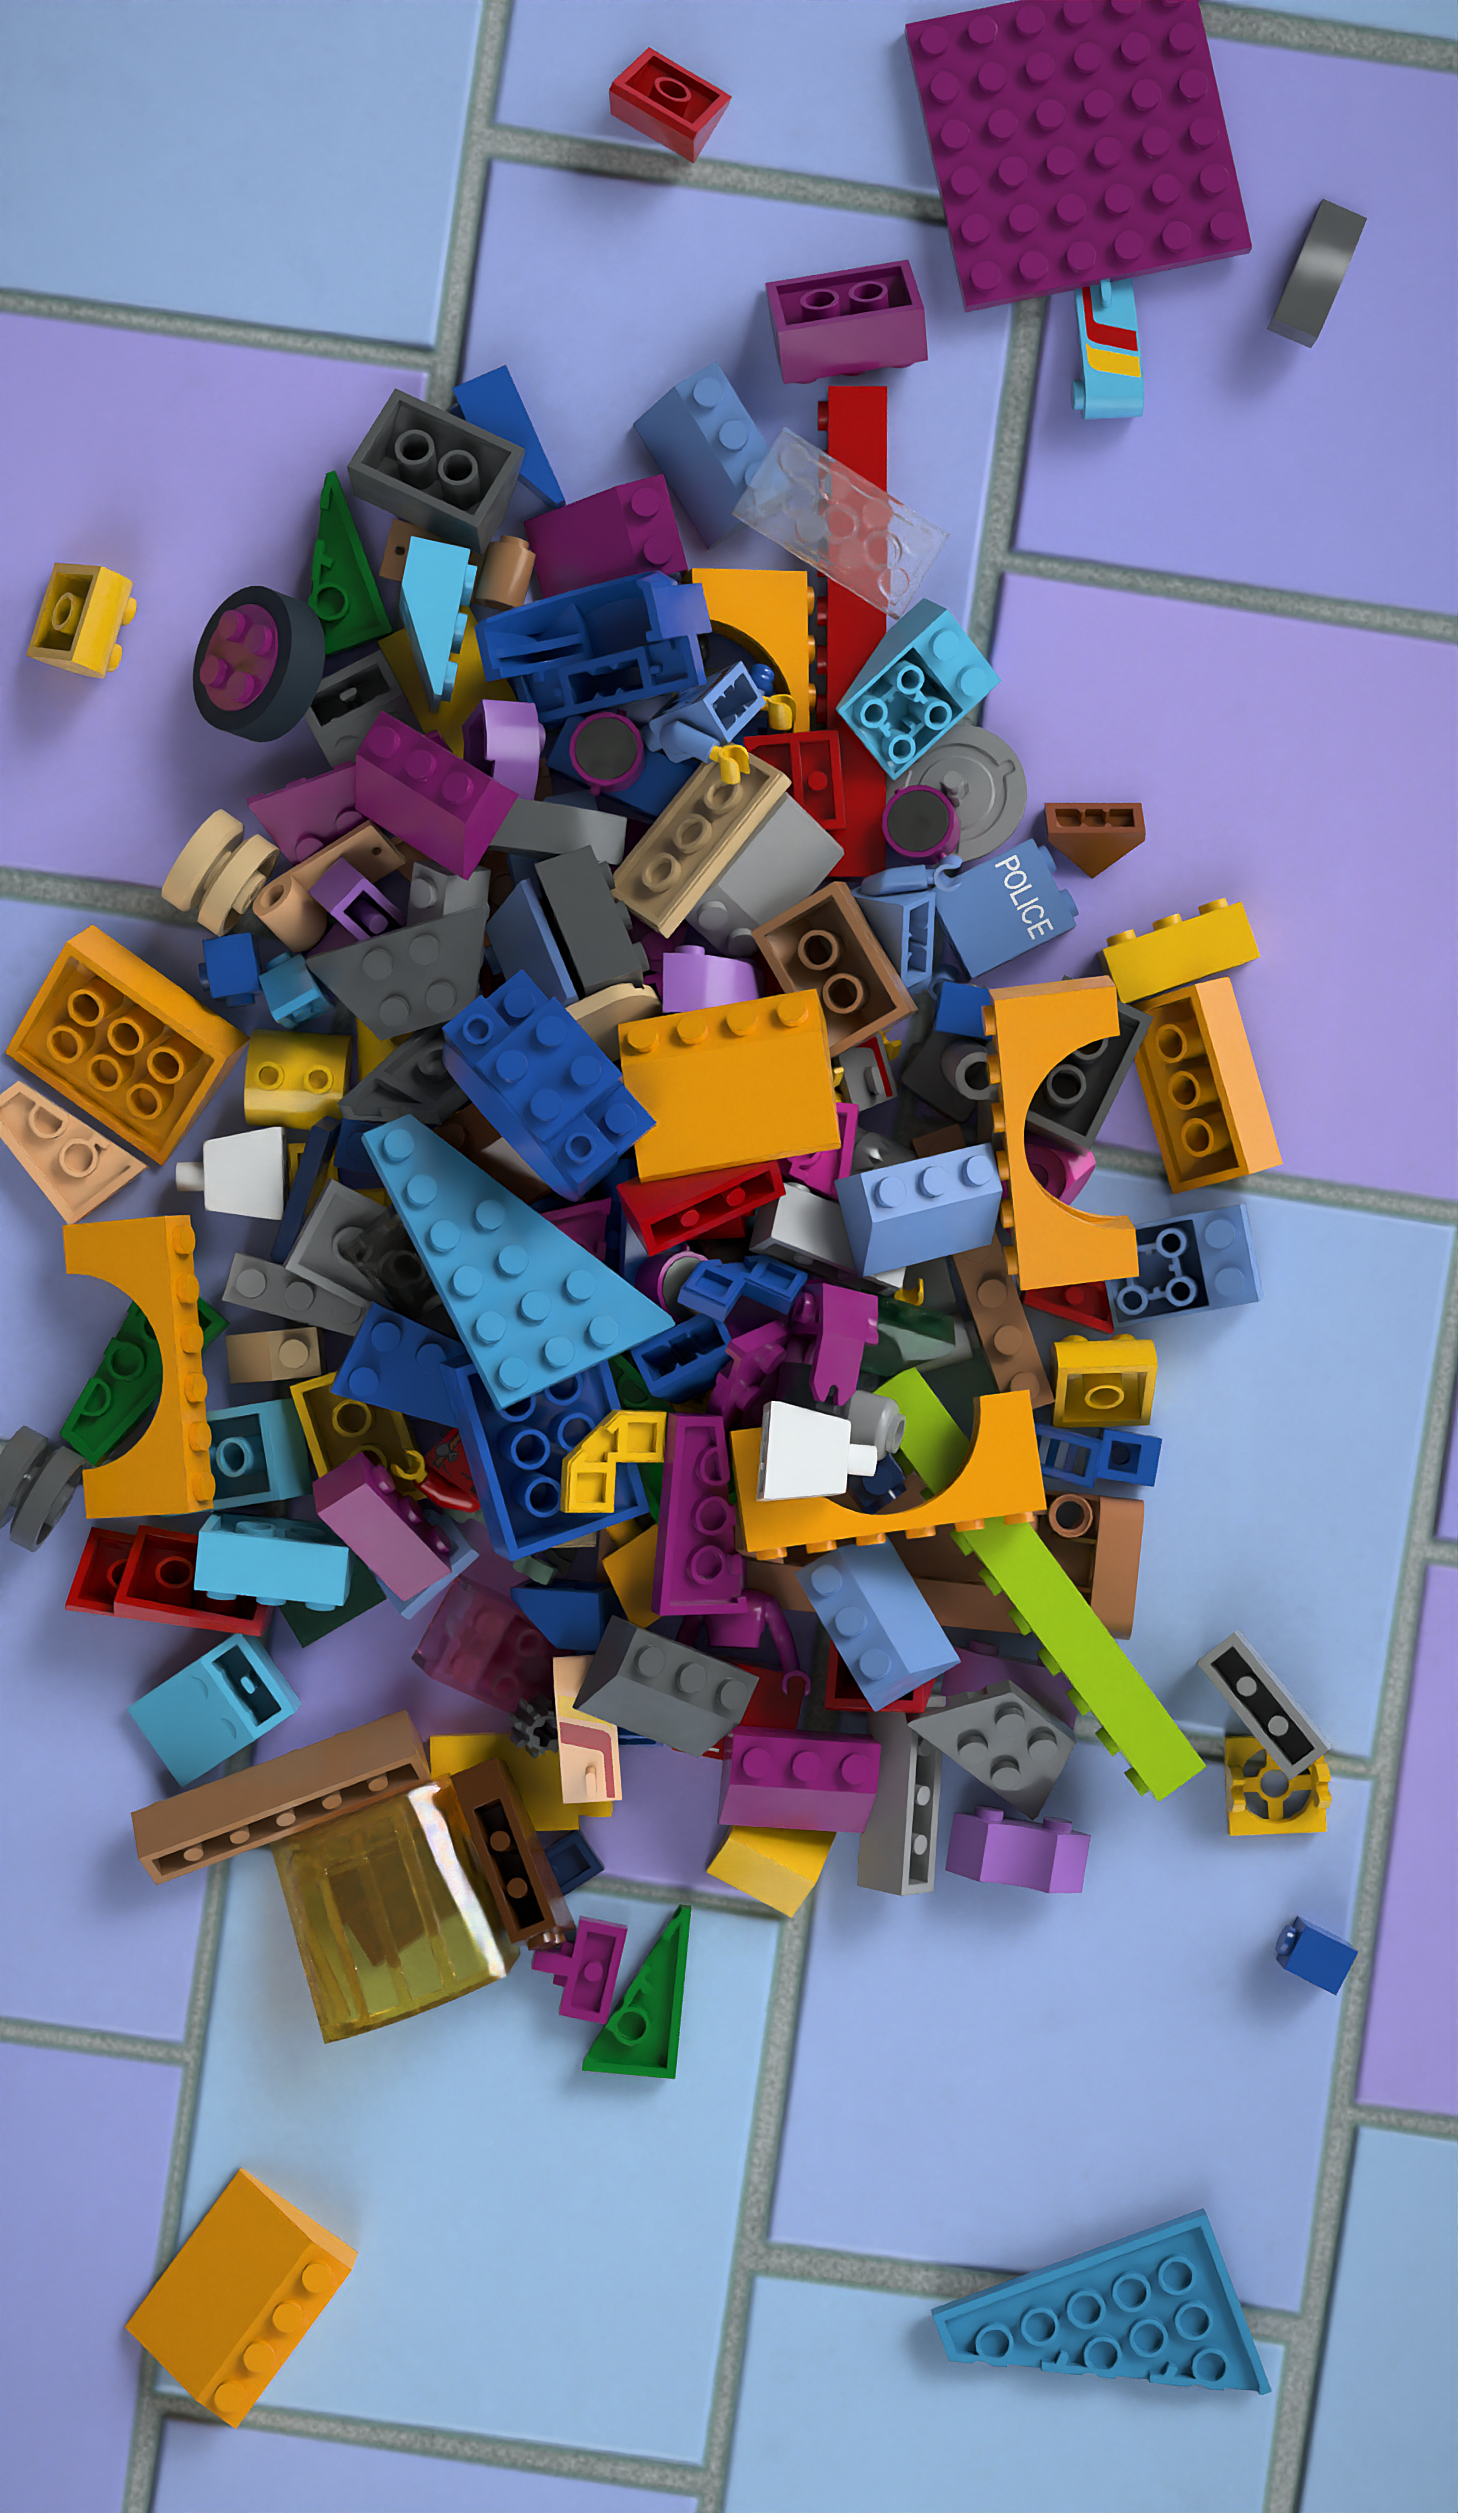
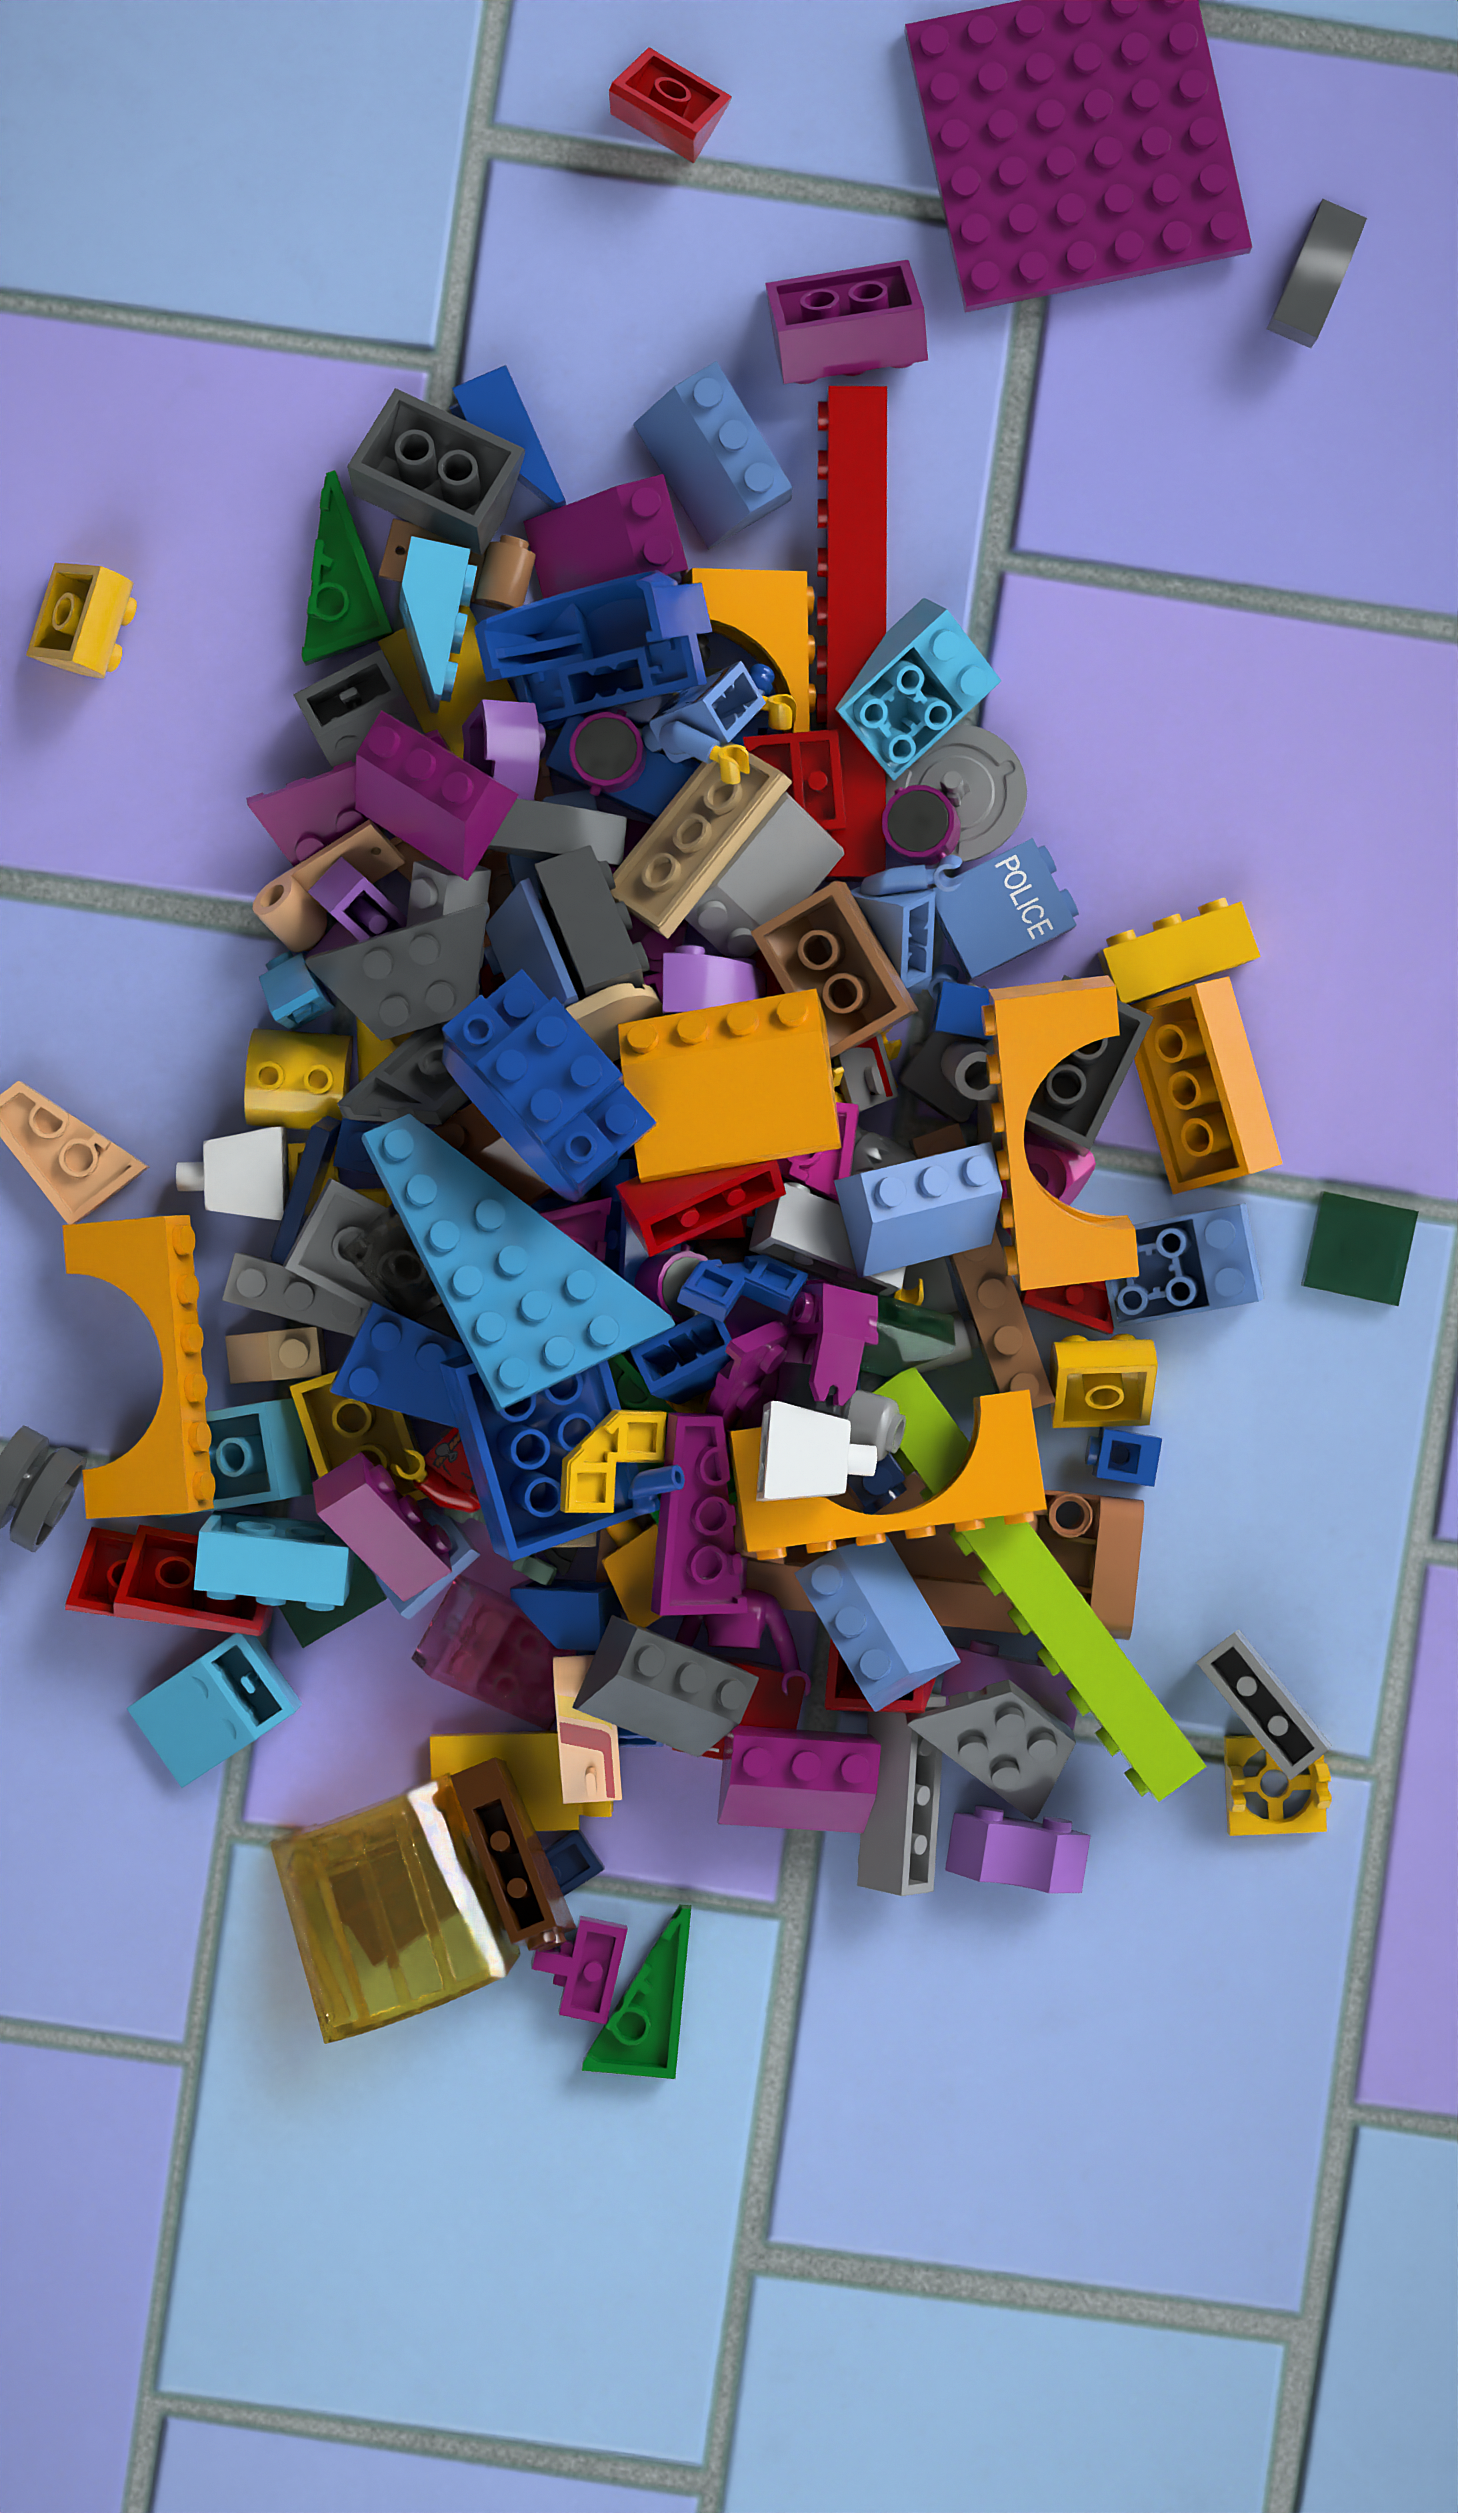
light orange slope [4,924,250,1166] -> none
green wing [59,1294,231,1467] -> none
light orange slope [125,2168,358,2429] -> none
medium nougat brick [131,1709,432,1885] -> none
tan wheel [161,809,281,937] -> none
black wheel [193,586,325,742] -> none
blue brick [198,932,264,1008] -> none
dark grey gear [506,1693,559,1758] -> none
yellow slope [706,1825,837,1918] -> none
clear plate [731,426,950,621] -> none
dark azure wing [931,2208,1272,2395] -> none
blue slope [1034,1421,1105,1489] -> none
dark orange slope [1044,803,1146,879] -> none
medium azure door [1071,278,1144,420] -> none
blue brick [1275,1916,1358,1995] -> none
none -> blue arm [628,1465,685,1515]
none -> clear green tile [1301,1191,1419,1306]

